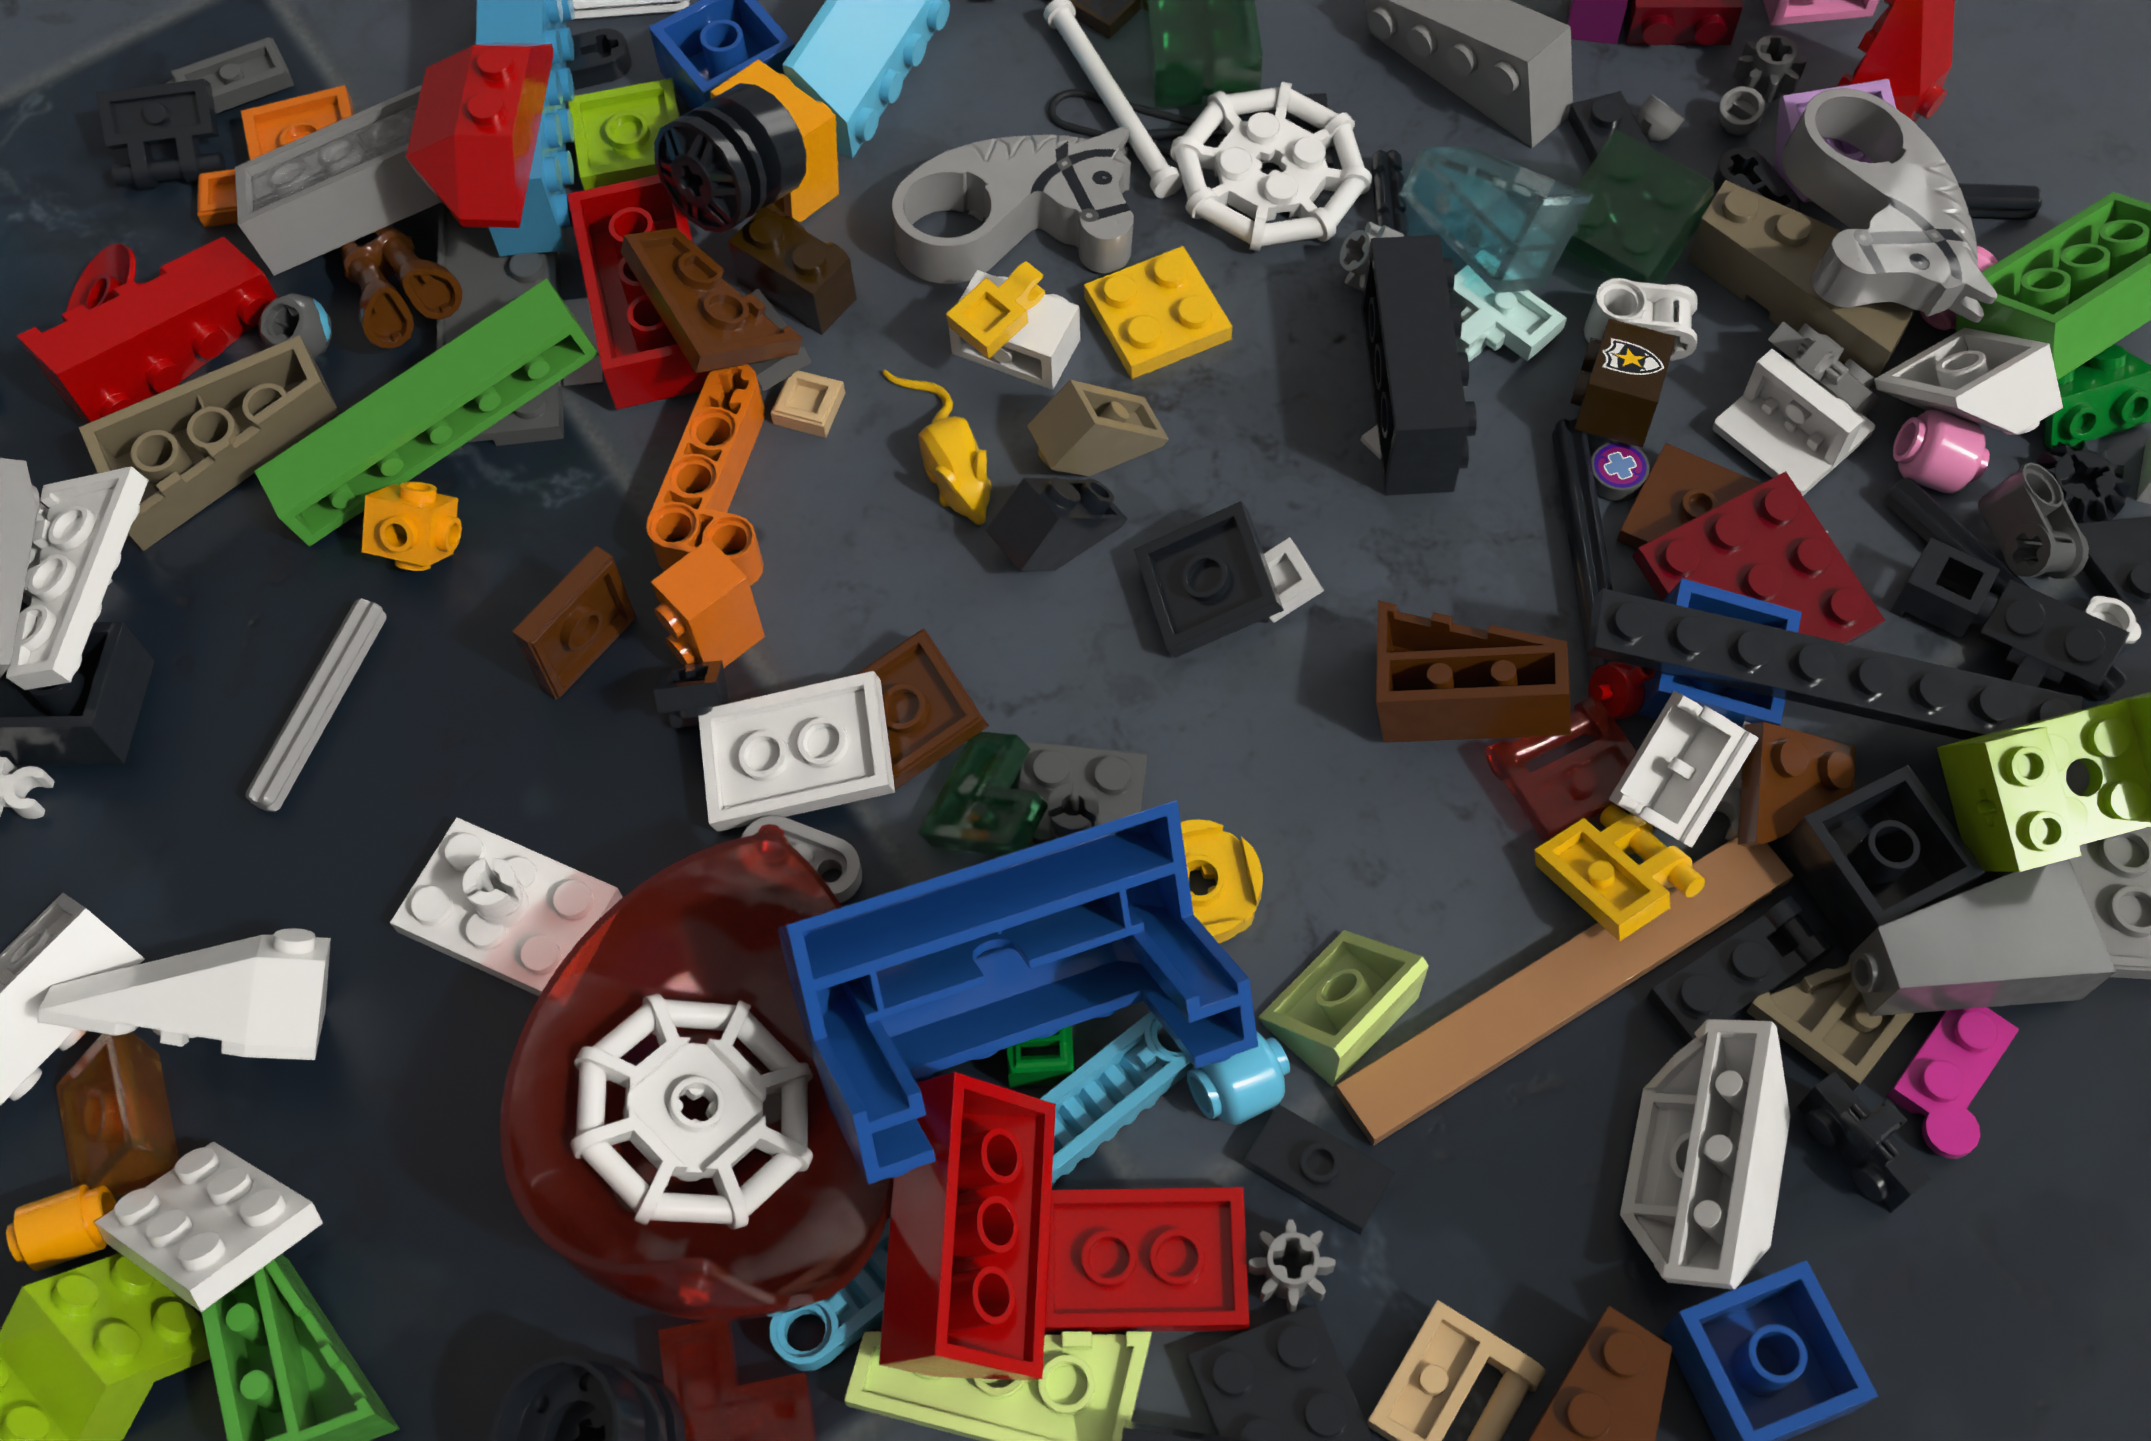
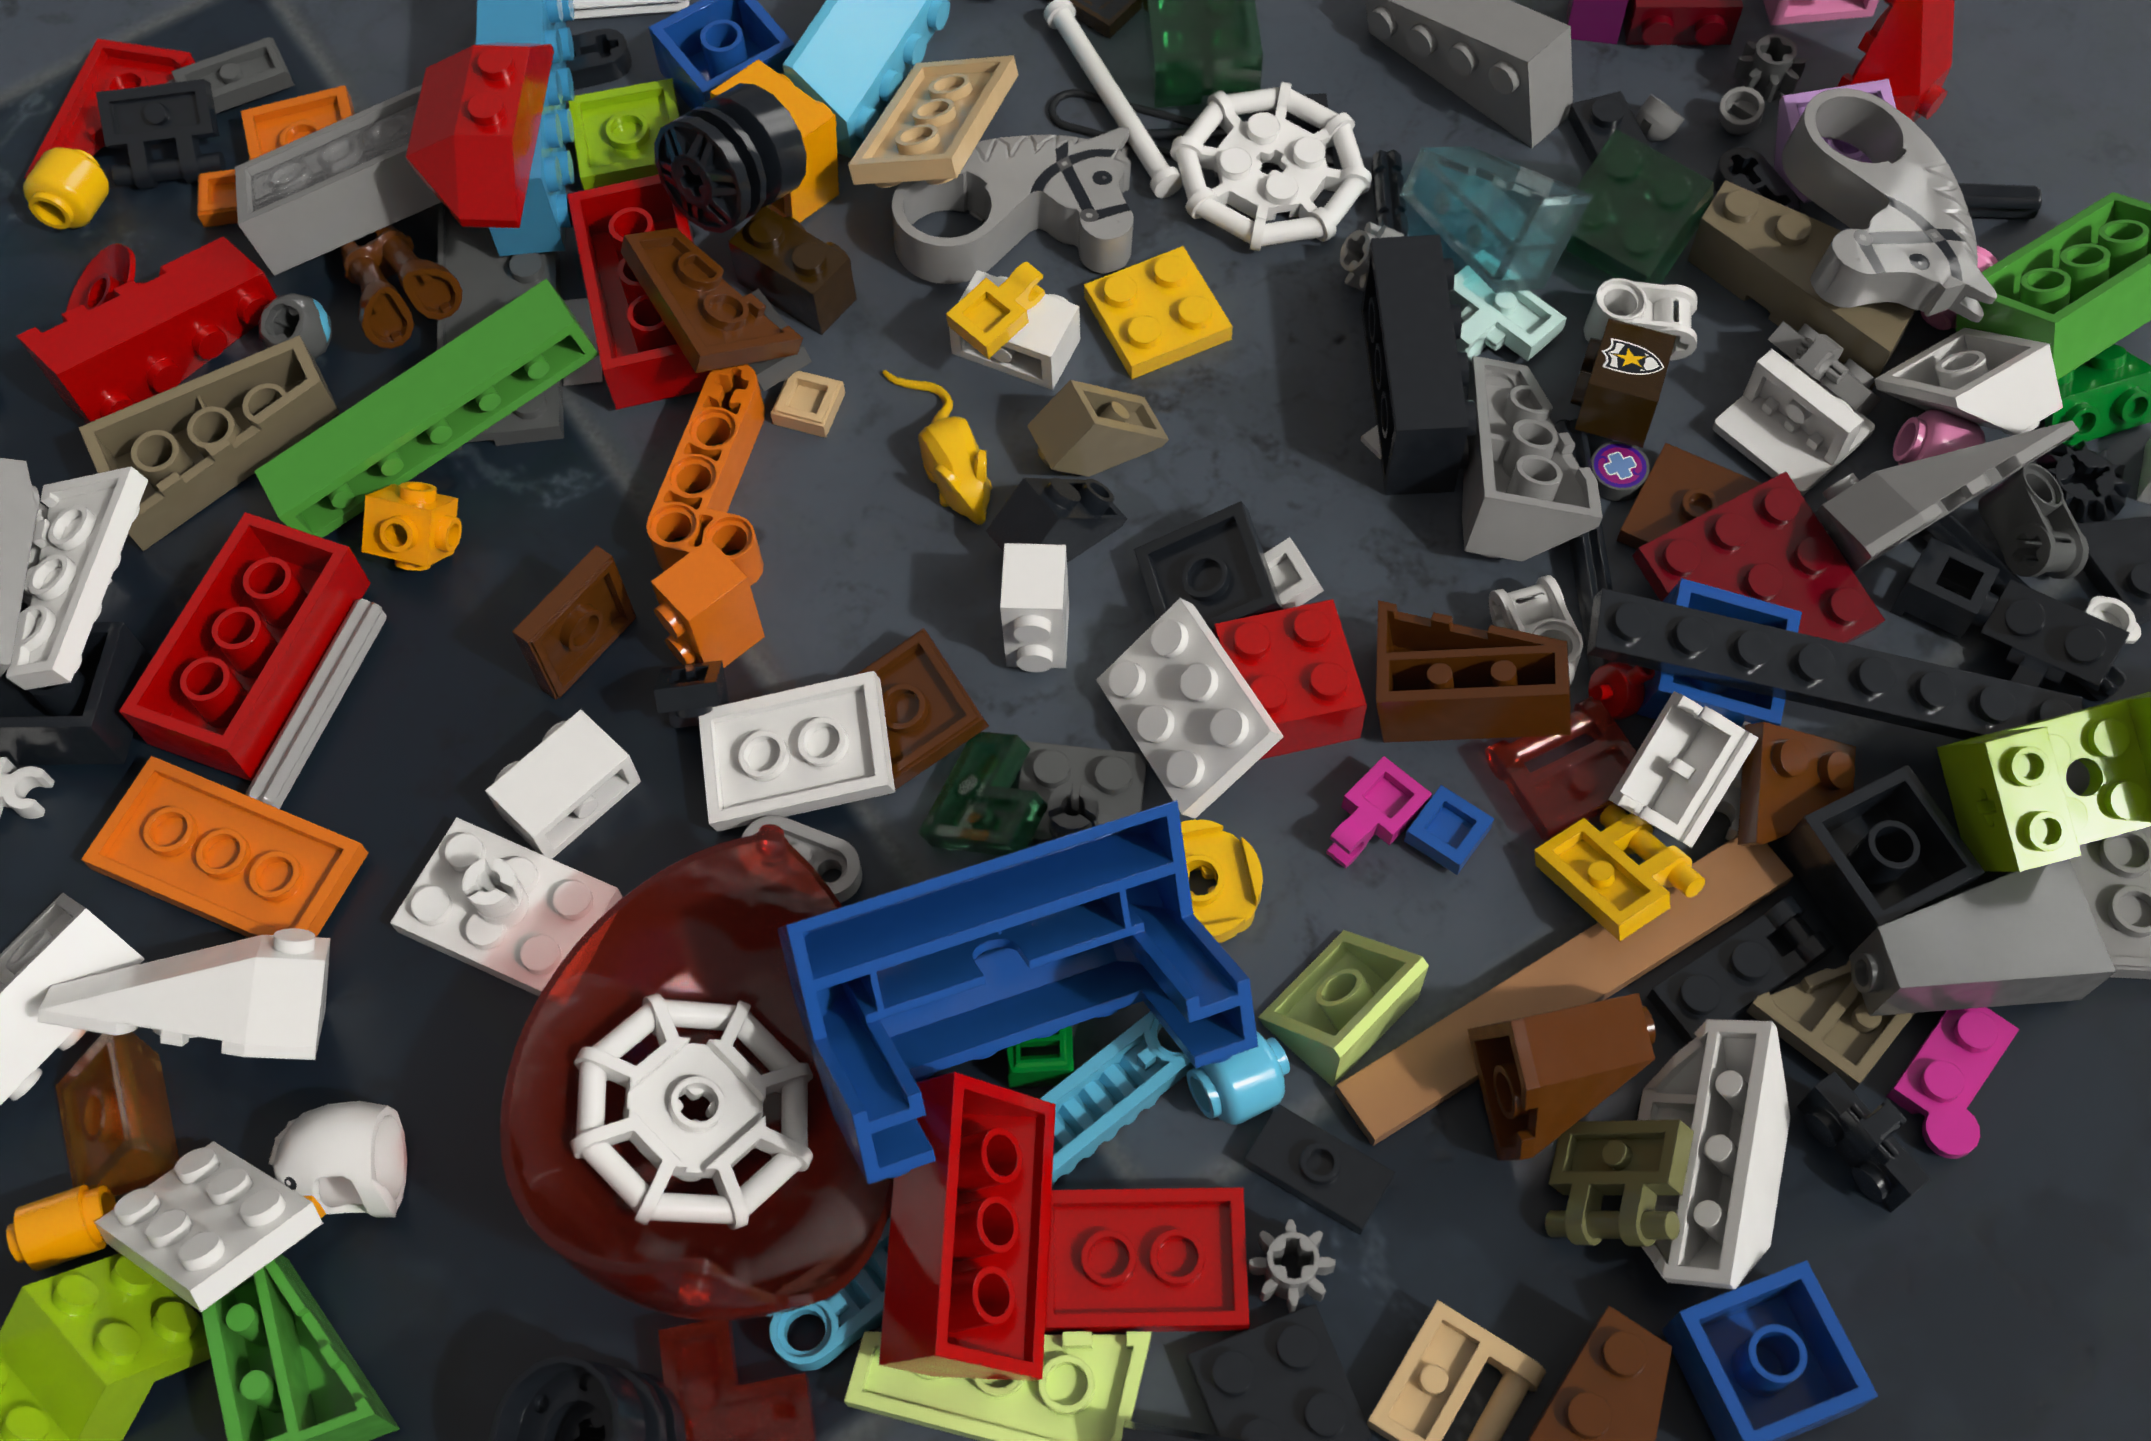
none -> yellow head [23,147,109,229]
none -> red wing [24,38,195,180]
none -> orange plate [81,756,368,938]
none -> red brick [119,512,371,782]
none -> white piece [268,1101,407,1218]
none -> white brick [485,709,641,859]
none -> tan plate [848,55,1018,188]
none -> white brick [1000,543,1069,672]
none -> white plate [1096,598,1284,819]
none -> red brick [1214,599,1367,760]
none -> dark pink plate [1326,756,1432,868]
none -> blue plate [1404,785,1494,875]
none -> light grey wedge [1462,356,1603,562]
none -> reddish brown slope [1467,993,1656,1161]
none -> white piece [1489,575,1583,686]
none -> olive plate [1545,1119,1694,1247]
none -> light grey wedge [1815,420,2079,572]

